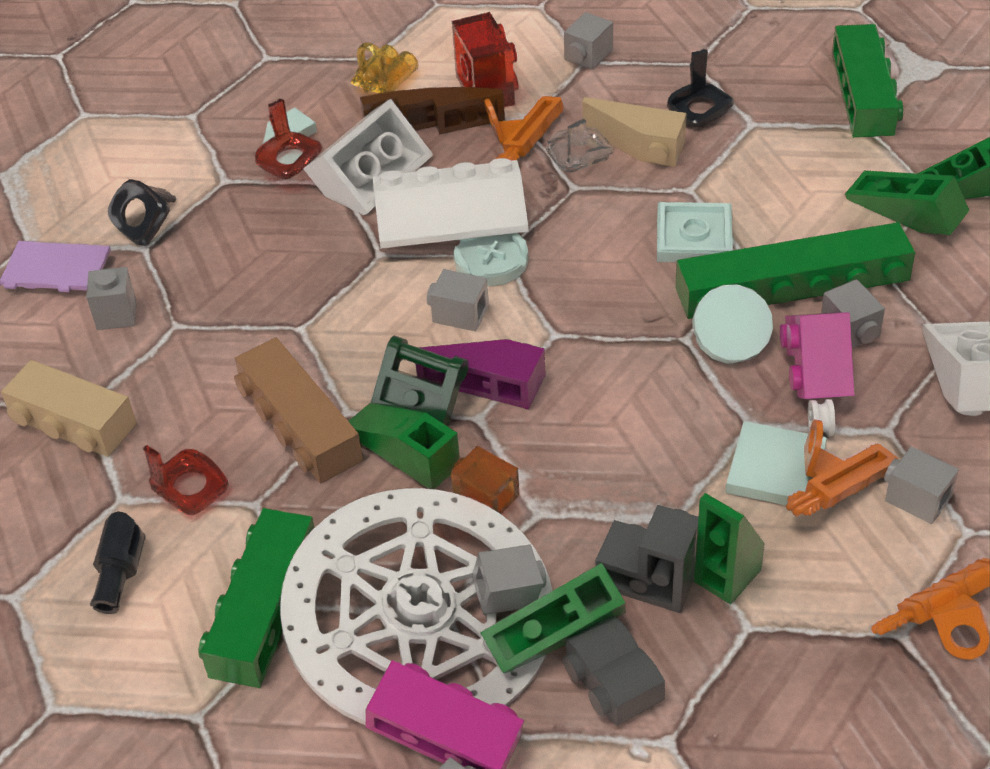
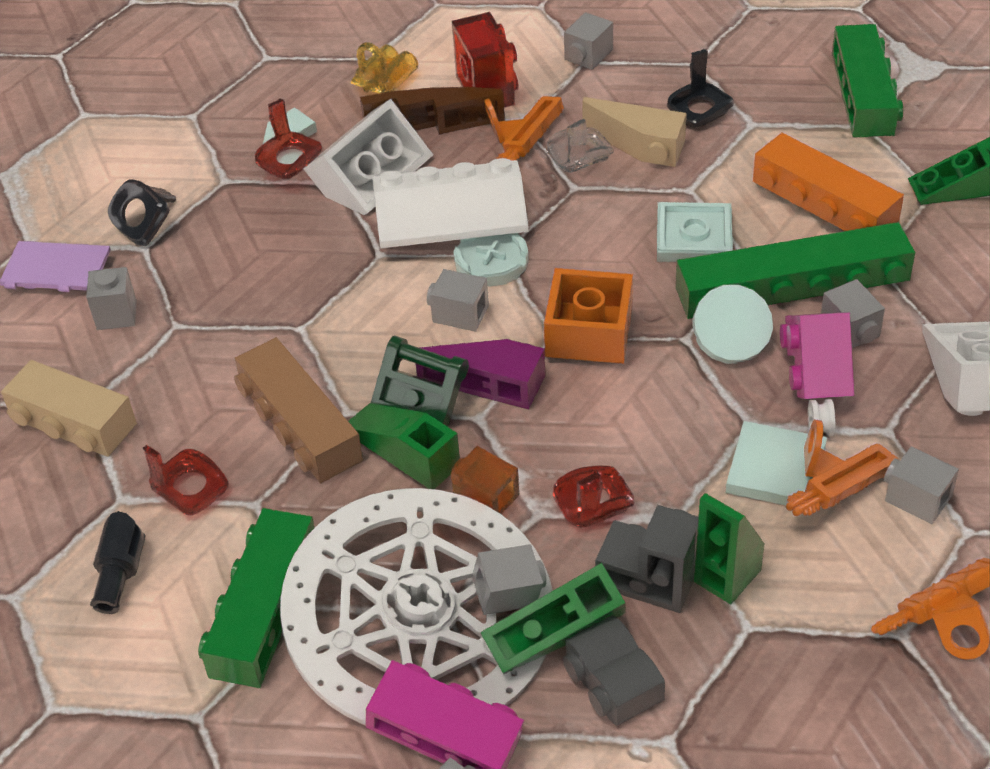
green slope [845,170,970,235] -> none
none -> orange brick [544,268,633,364]
none -> clear red piece [552,465,635,528]
none -> orange brick [753,133,904,231]

